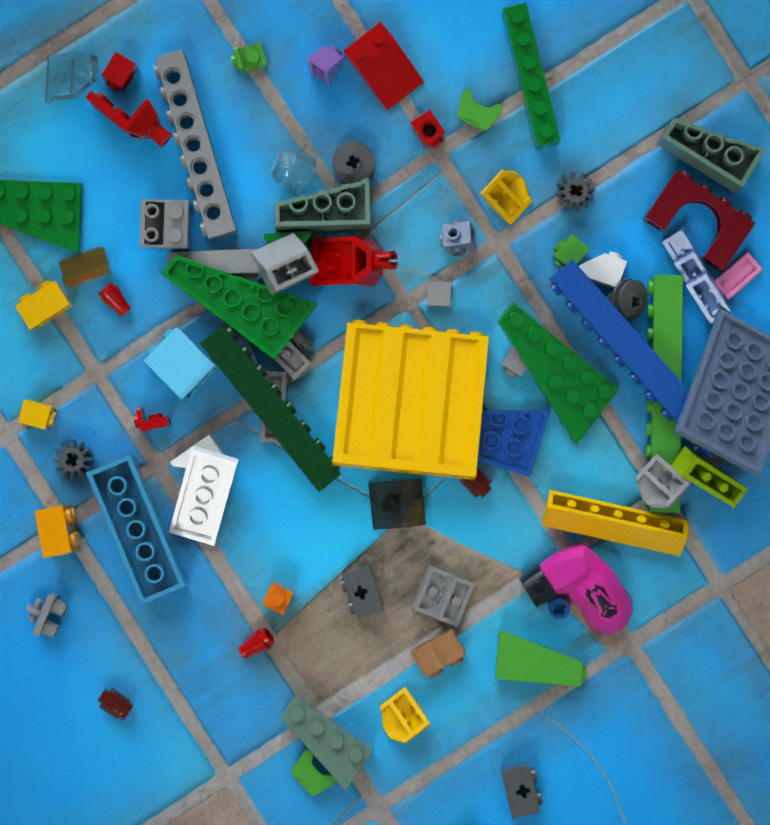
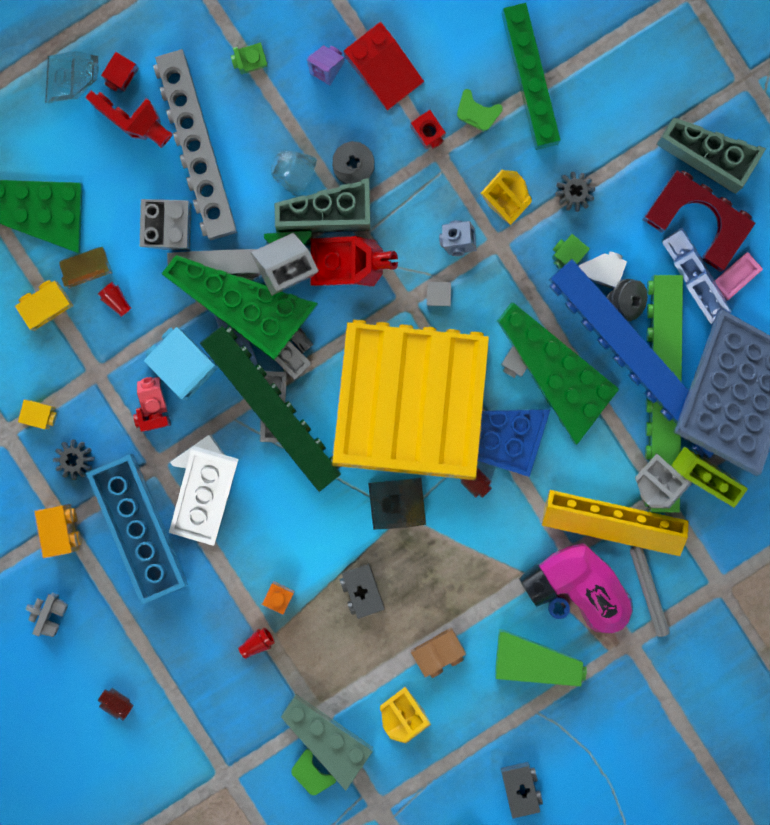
light grey slope [411,564,475,627] -> none
none -> coral bracket [137,377,167,417]
none -> light grey axle [630,547,670,637]

